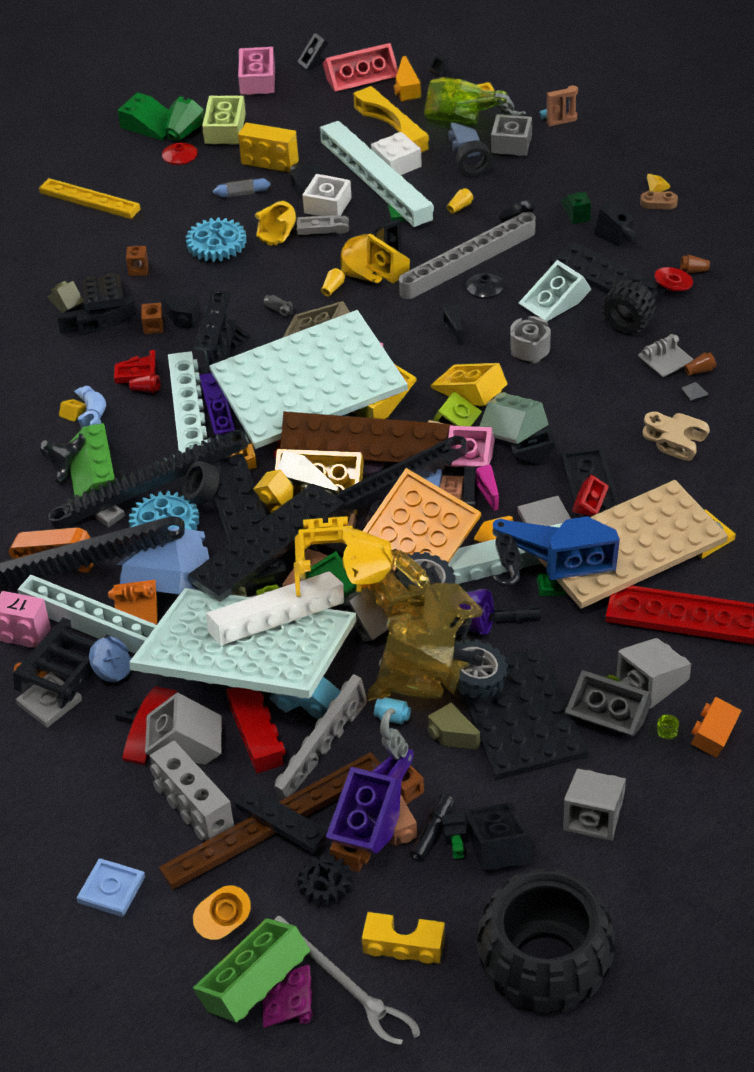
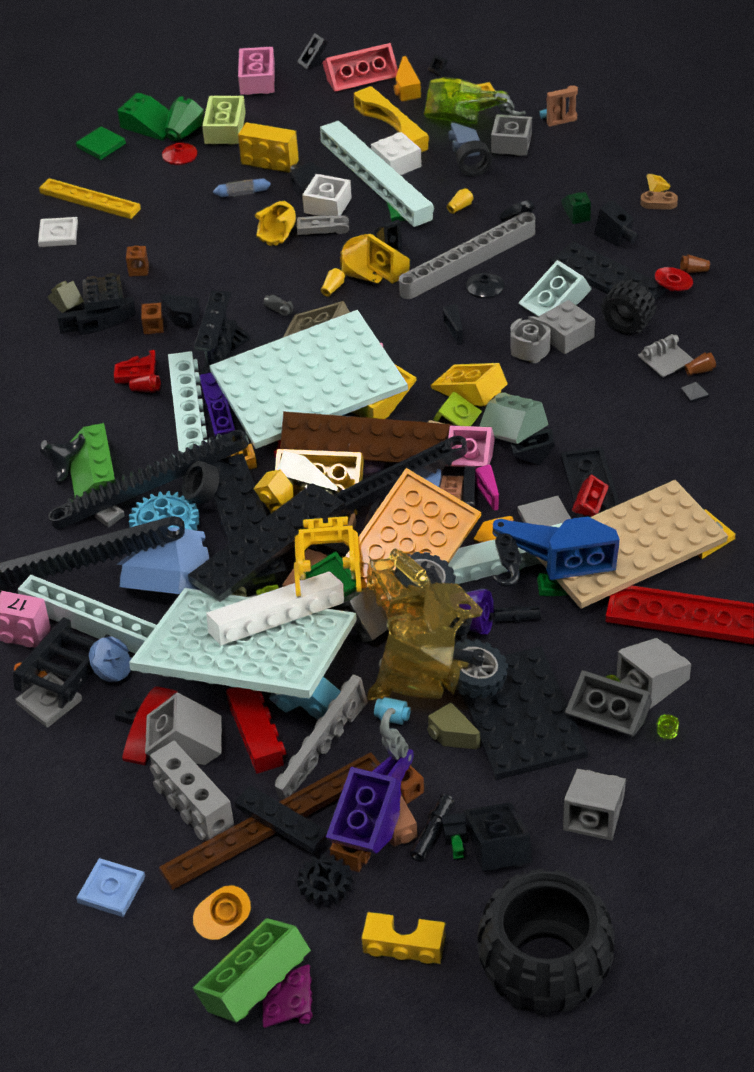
orange beam [8,528,94,573] -> none
yellow slope [59,399,87,422] -> none
light blue piece [74,386,106,429] -> none
orange hinge [108,580,158,625] -> none
medium azure gear [186,217,247,262] -> none
light grey piece [274,916,420,1044] -> none
yellow piece [342,526,393,585] -> none
tan piece [643,412,710,461] -> none
orange brick [691,697,742,758] -> none
none -> white tile [38,217,78,247]
none -> green tile [76,126,126,160]
none -> light grey brick [539,300,595,354]

